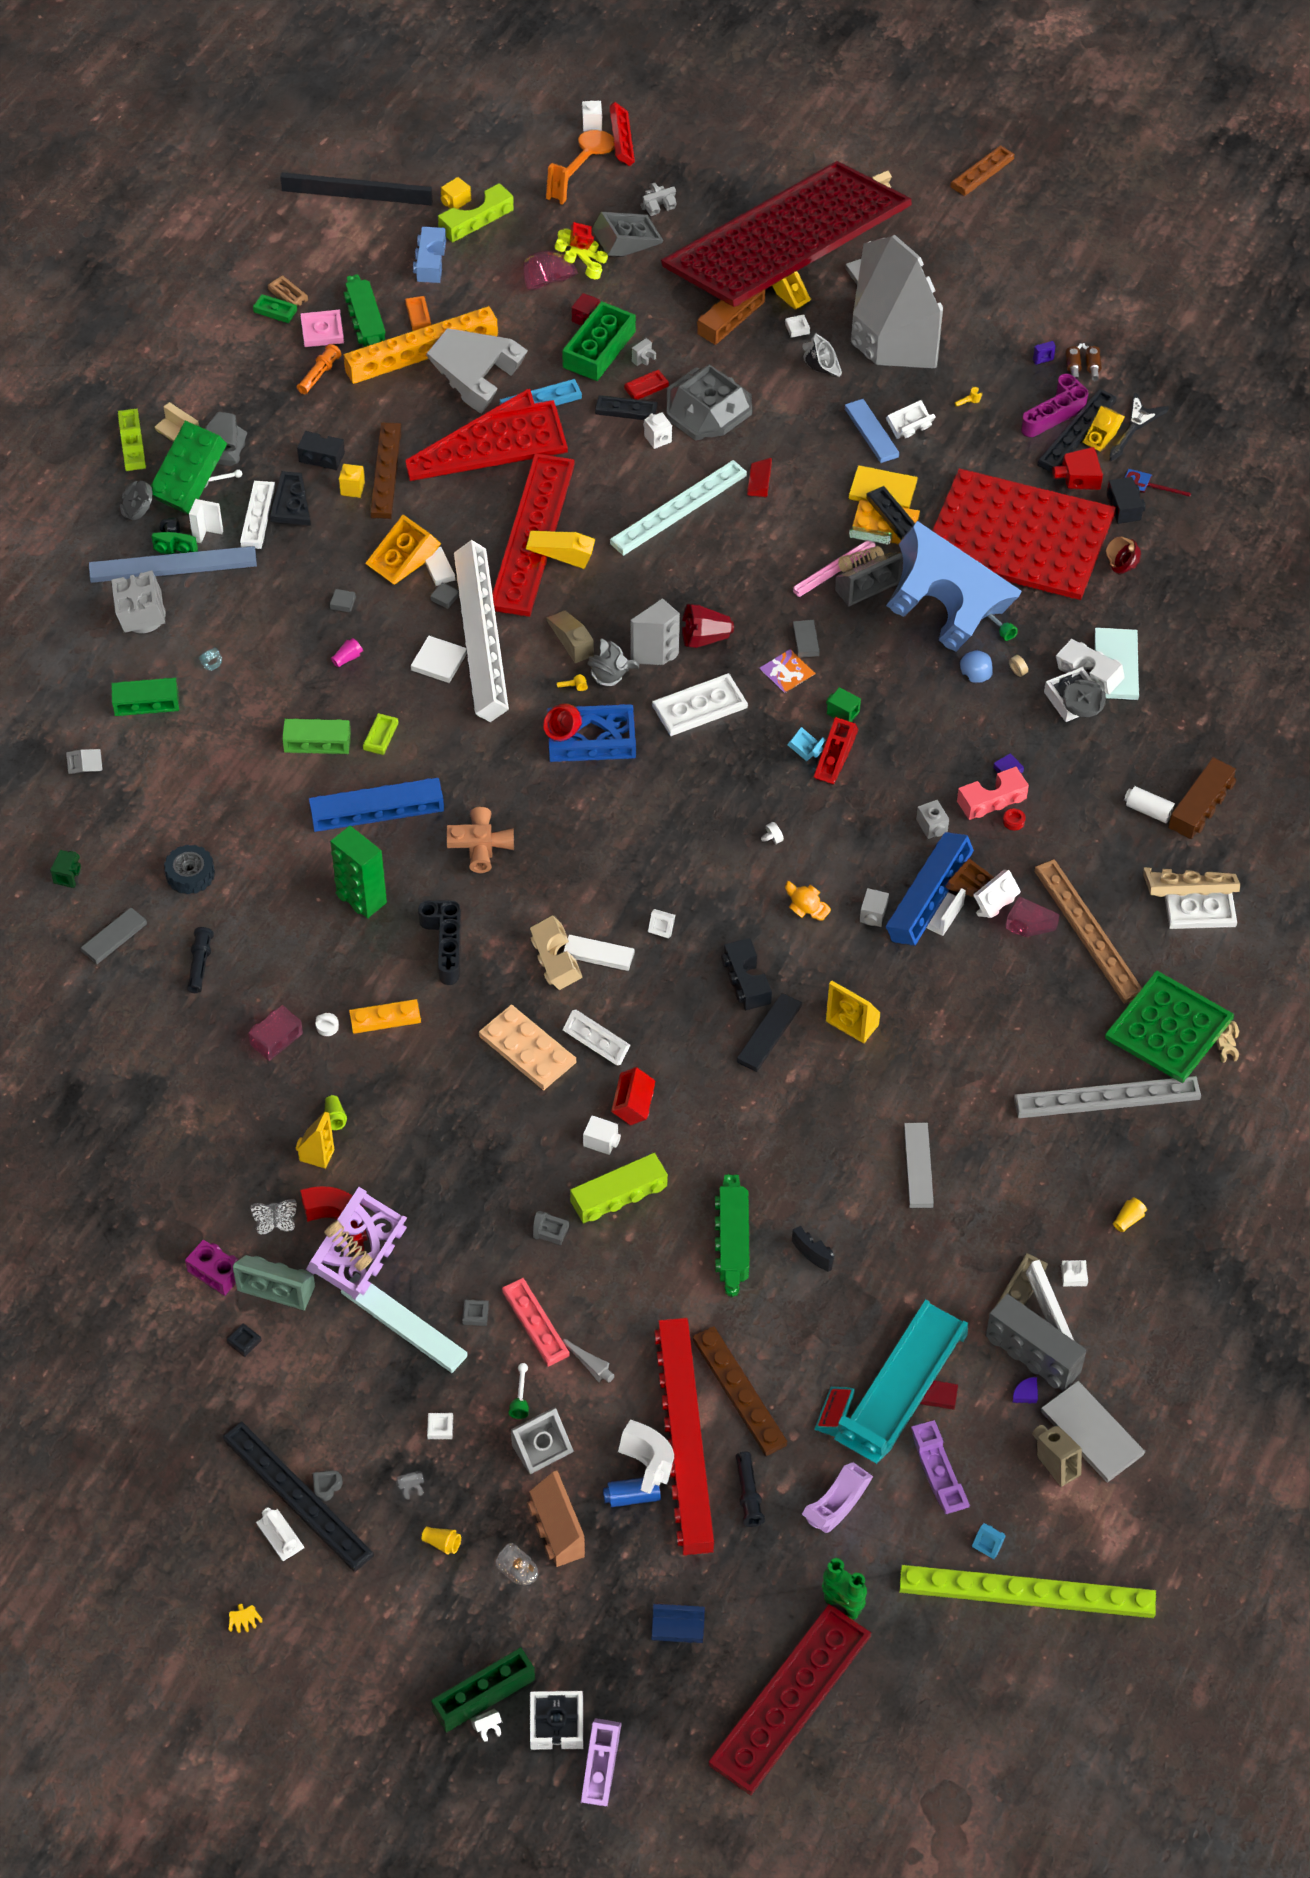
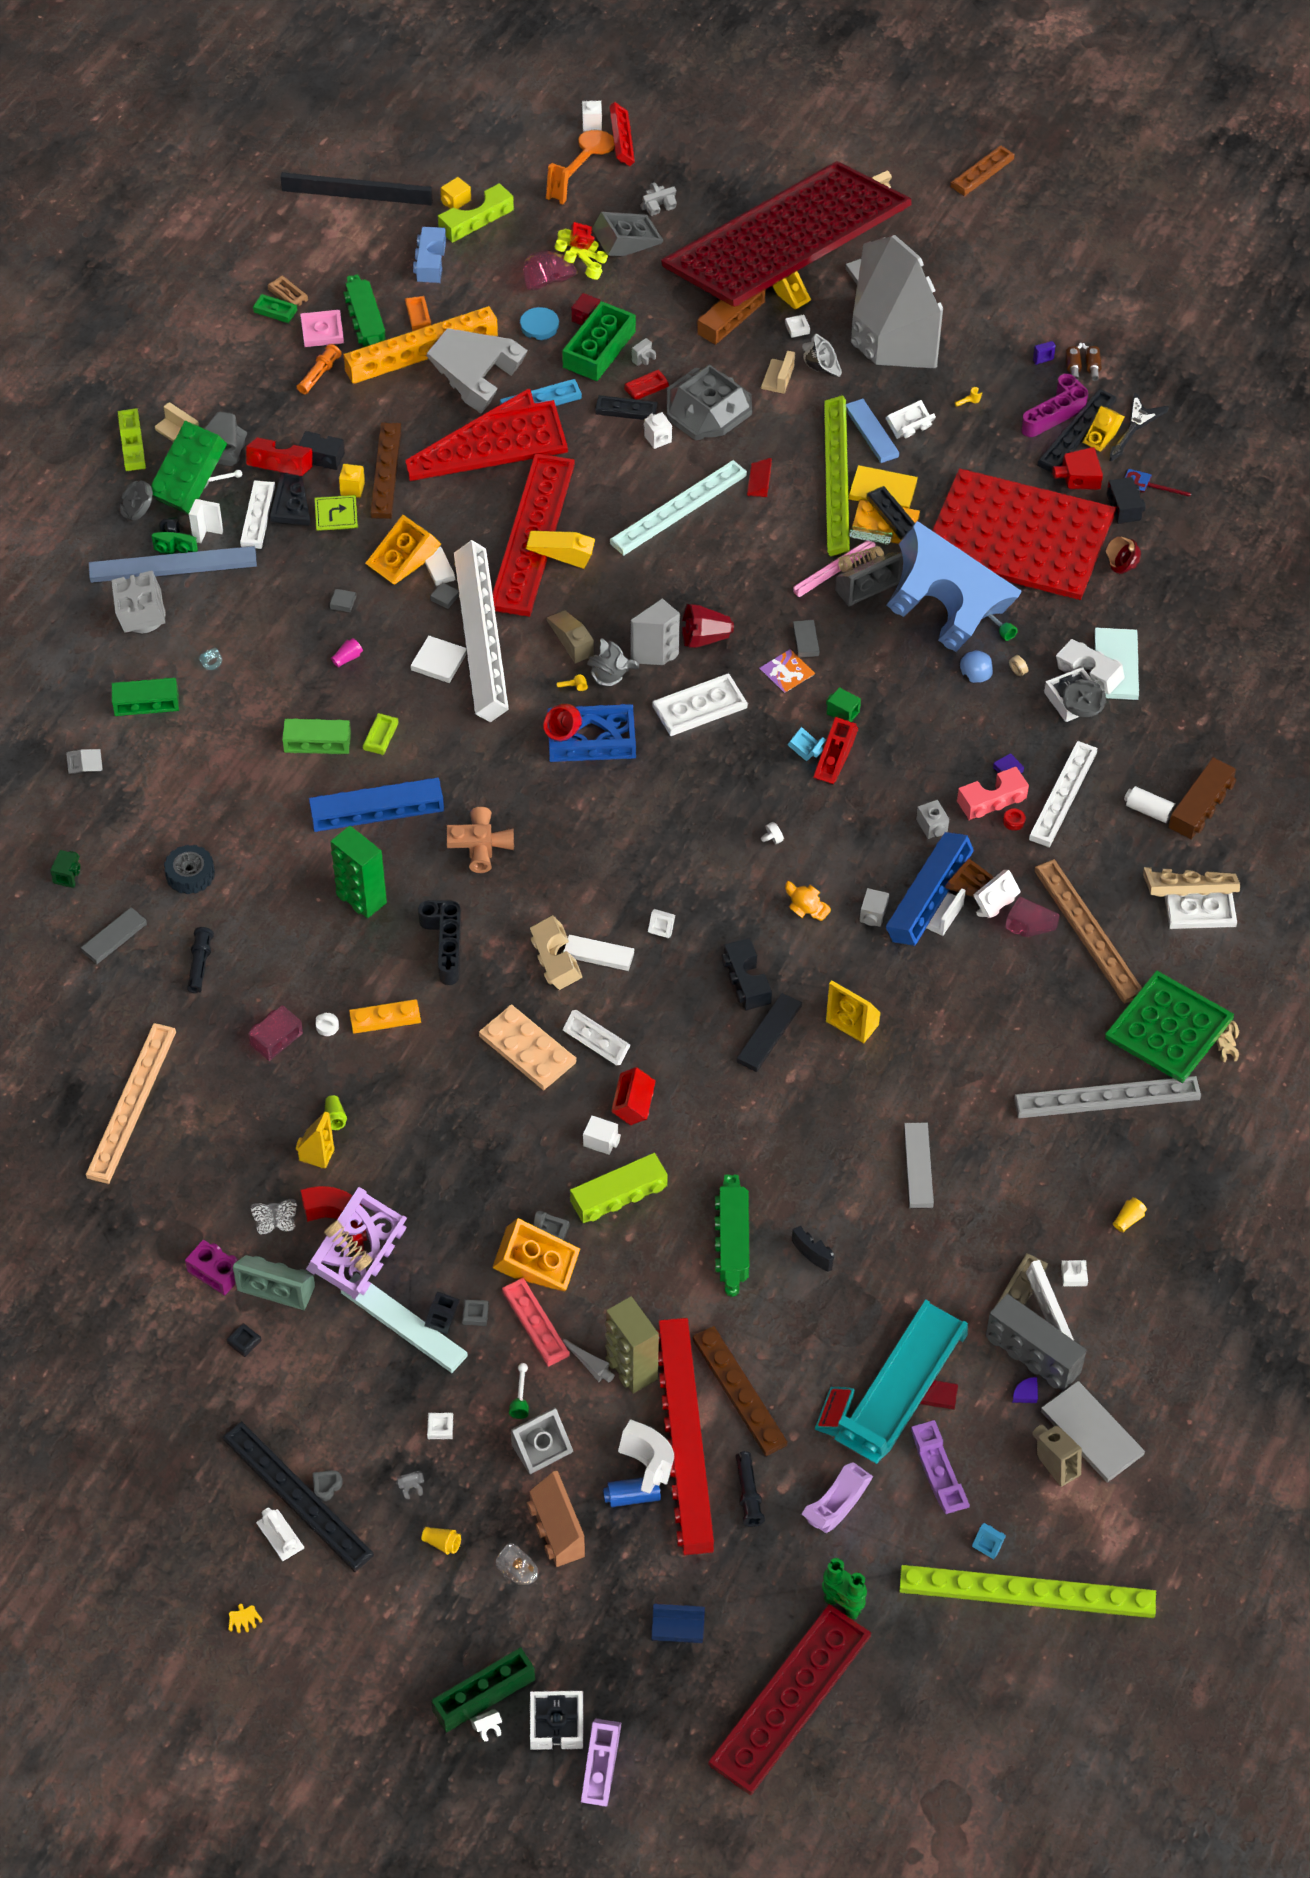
none -> light nougat tile [86,1023,176,1184]
none -> red arch [246,437,312,476]
none -> lime piece [315,495,358,531]
none -> black brick [424,1291,460,1334]
none -> light orange slope [492,1218,580,1291]
none -> dark azure tile [520,307,559,340]
none -> olive brick [605,1296,659,1394]
none -> tan panel [761,351,795,394]
none -> lime plate [824,396,850,556]
none -> white plate [1029,741,1098,847]

